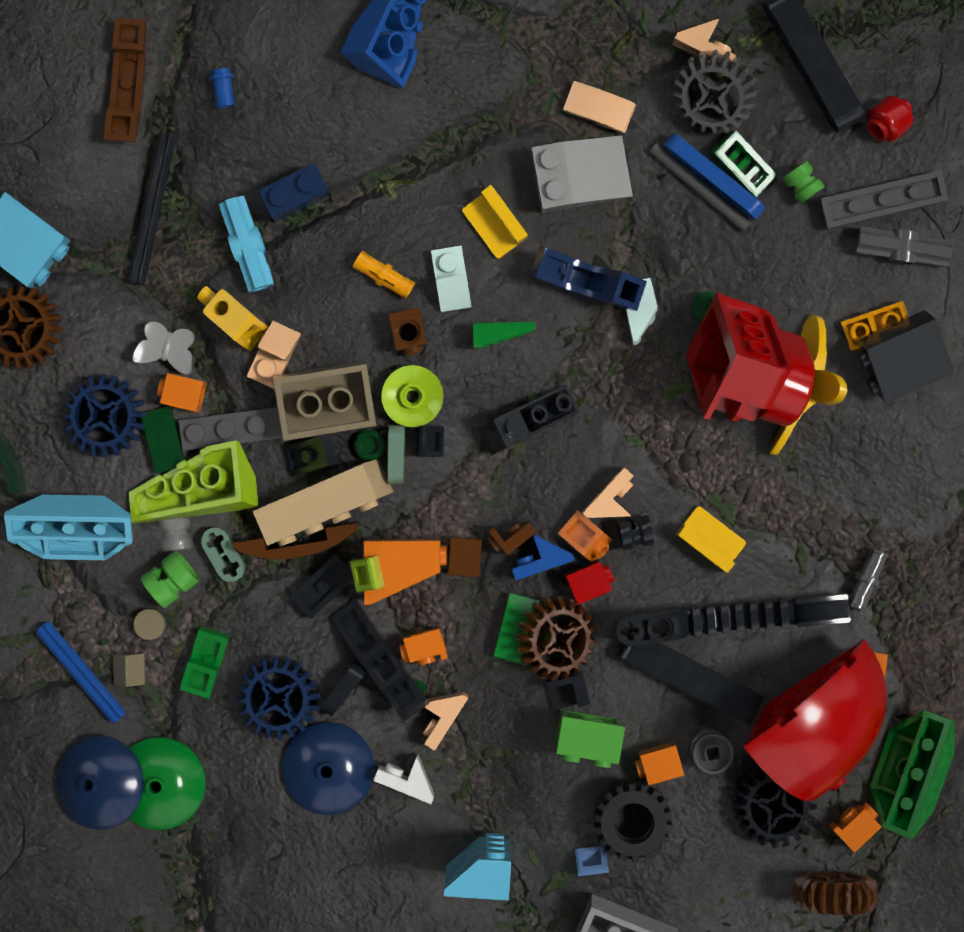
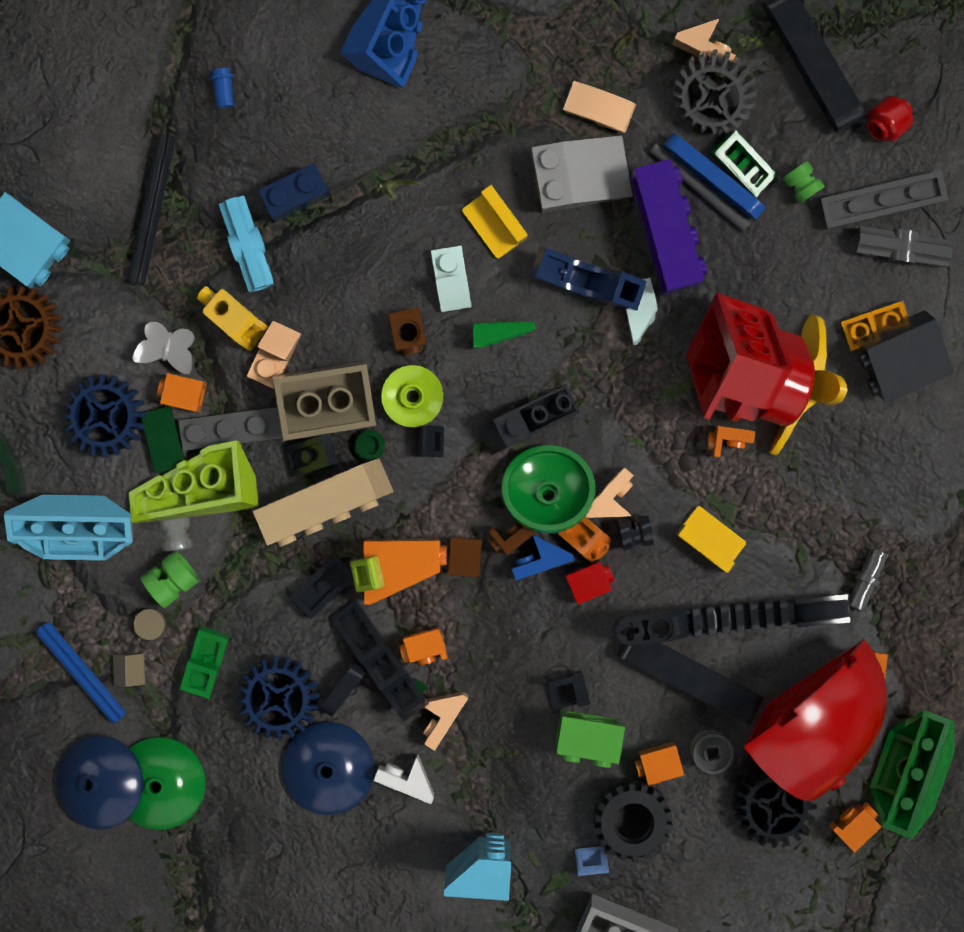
reddish brown slope [104,18,147,143] -> none
sand green beam [201,527,246,582] -> none
reddish brown slope [233,522,359,559] -> none
light orange pin [353,250,416,299] -> none
sand green beam [388,425,405,484] -> none
green slope [493,593,540,665] -> none
reddish brown gear [513,596,597,681] -> none
dark green tile [690,291,715,322] -> none
reddish brown gear [792,871,878,916] -> none
none -> green dish [502,445,596,533]
none -> dark purple piece [630,159,707,296]
none -> orange bracket [707,426,755,458]

